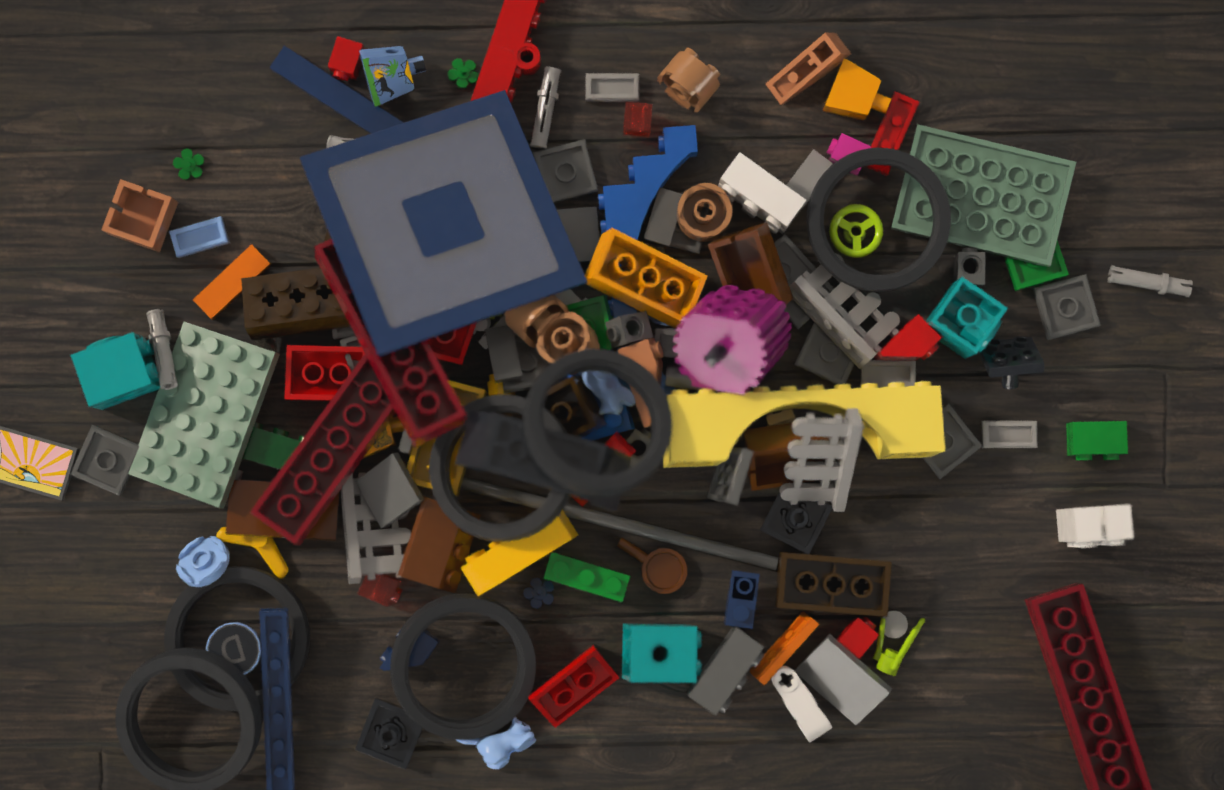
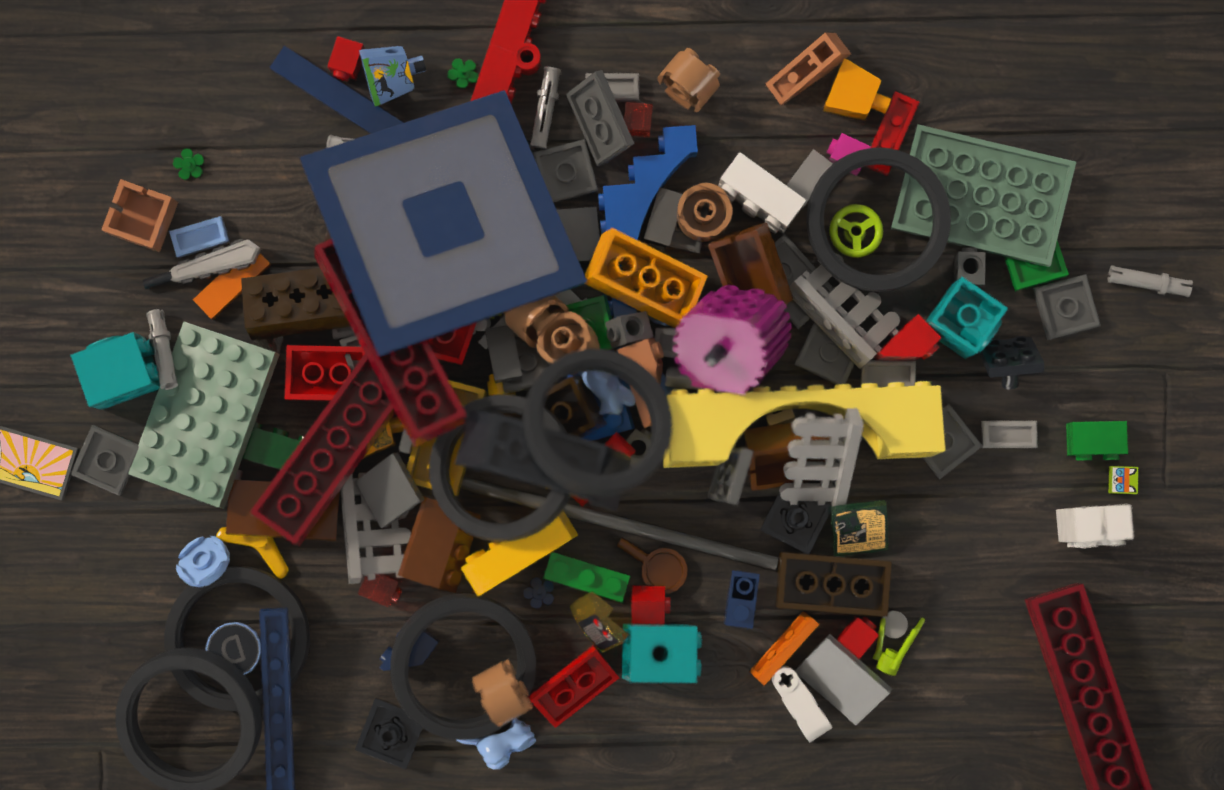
dark grey brick [687,626,764,716] -> none
none -> light grey sword [143,239,262,290]
none -> medium nougat brick [472,660,533,727]
none -> dark grey tile [566,70,634,166]
none -> clear yellow slope [570,592,629,652]
none -> red brick [632,586,671,624]
none -> tile [831,500,889,557]
none -> tile [1109,466,1138,494]

